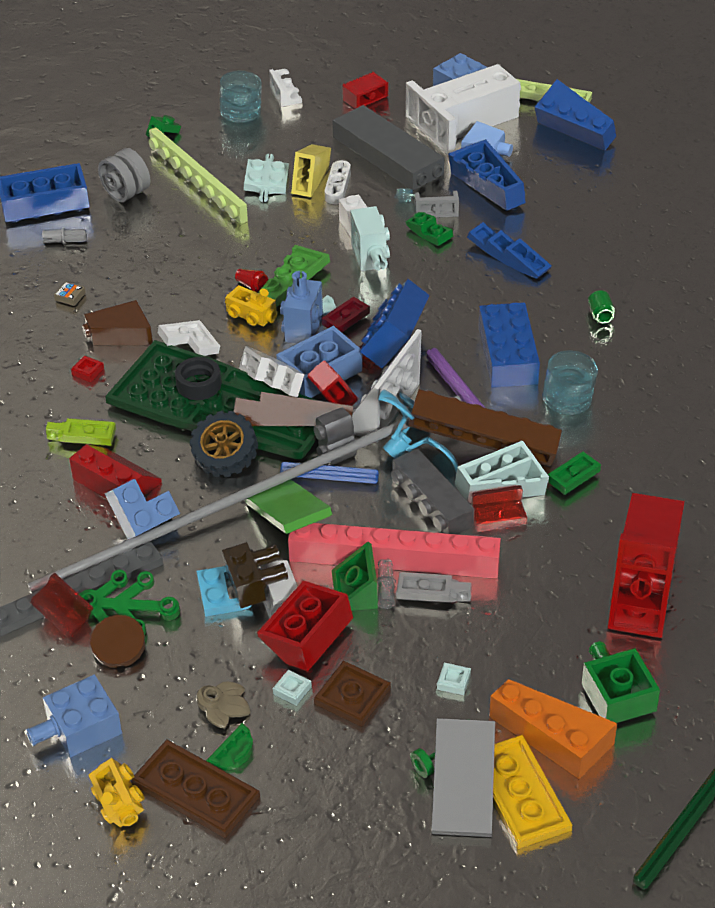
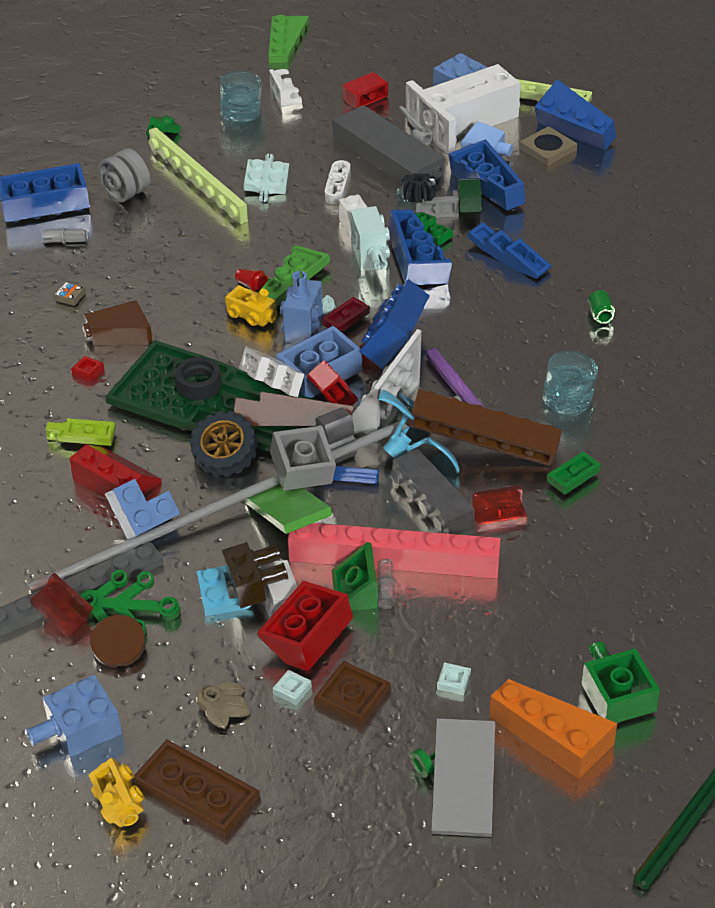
white plate [157,320,220,356] -> none
green tile [206,723,253,771] -> none
light yellow slope [291,144,331,197] -> none
light grey hinge [396,572,472,602] -> none
light aqua wedge [455,441,549,503] -> none
blue brick [479,303,540,388] -> none
yellow tile [493,735,573,850] -> none
red brick [608,493,685,638] -> none
none -> bright green wing [269,15,309,63]
none -> light grey brick [270,426,336,491]
none -> blue wedge [388,210,452,285]
none -> light grey plant [399,106,433,146]
none -> black gear [401,172,437,204]
none -> dark green brick [456,178,482,213]
none -> dark tan tile [519,126,577,166]

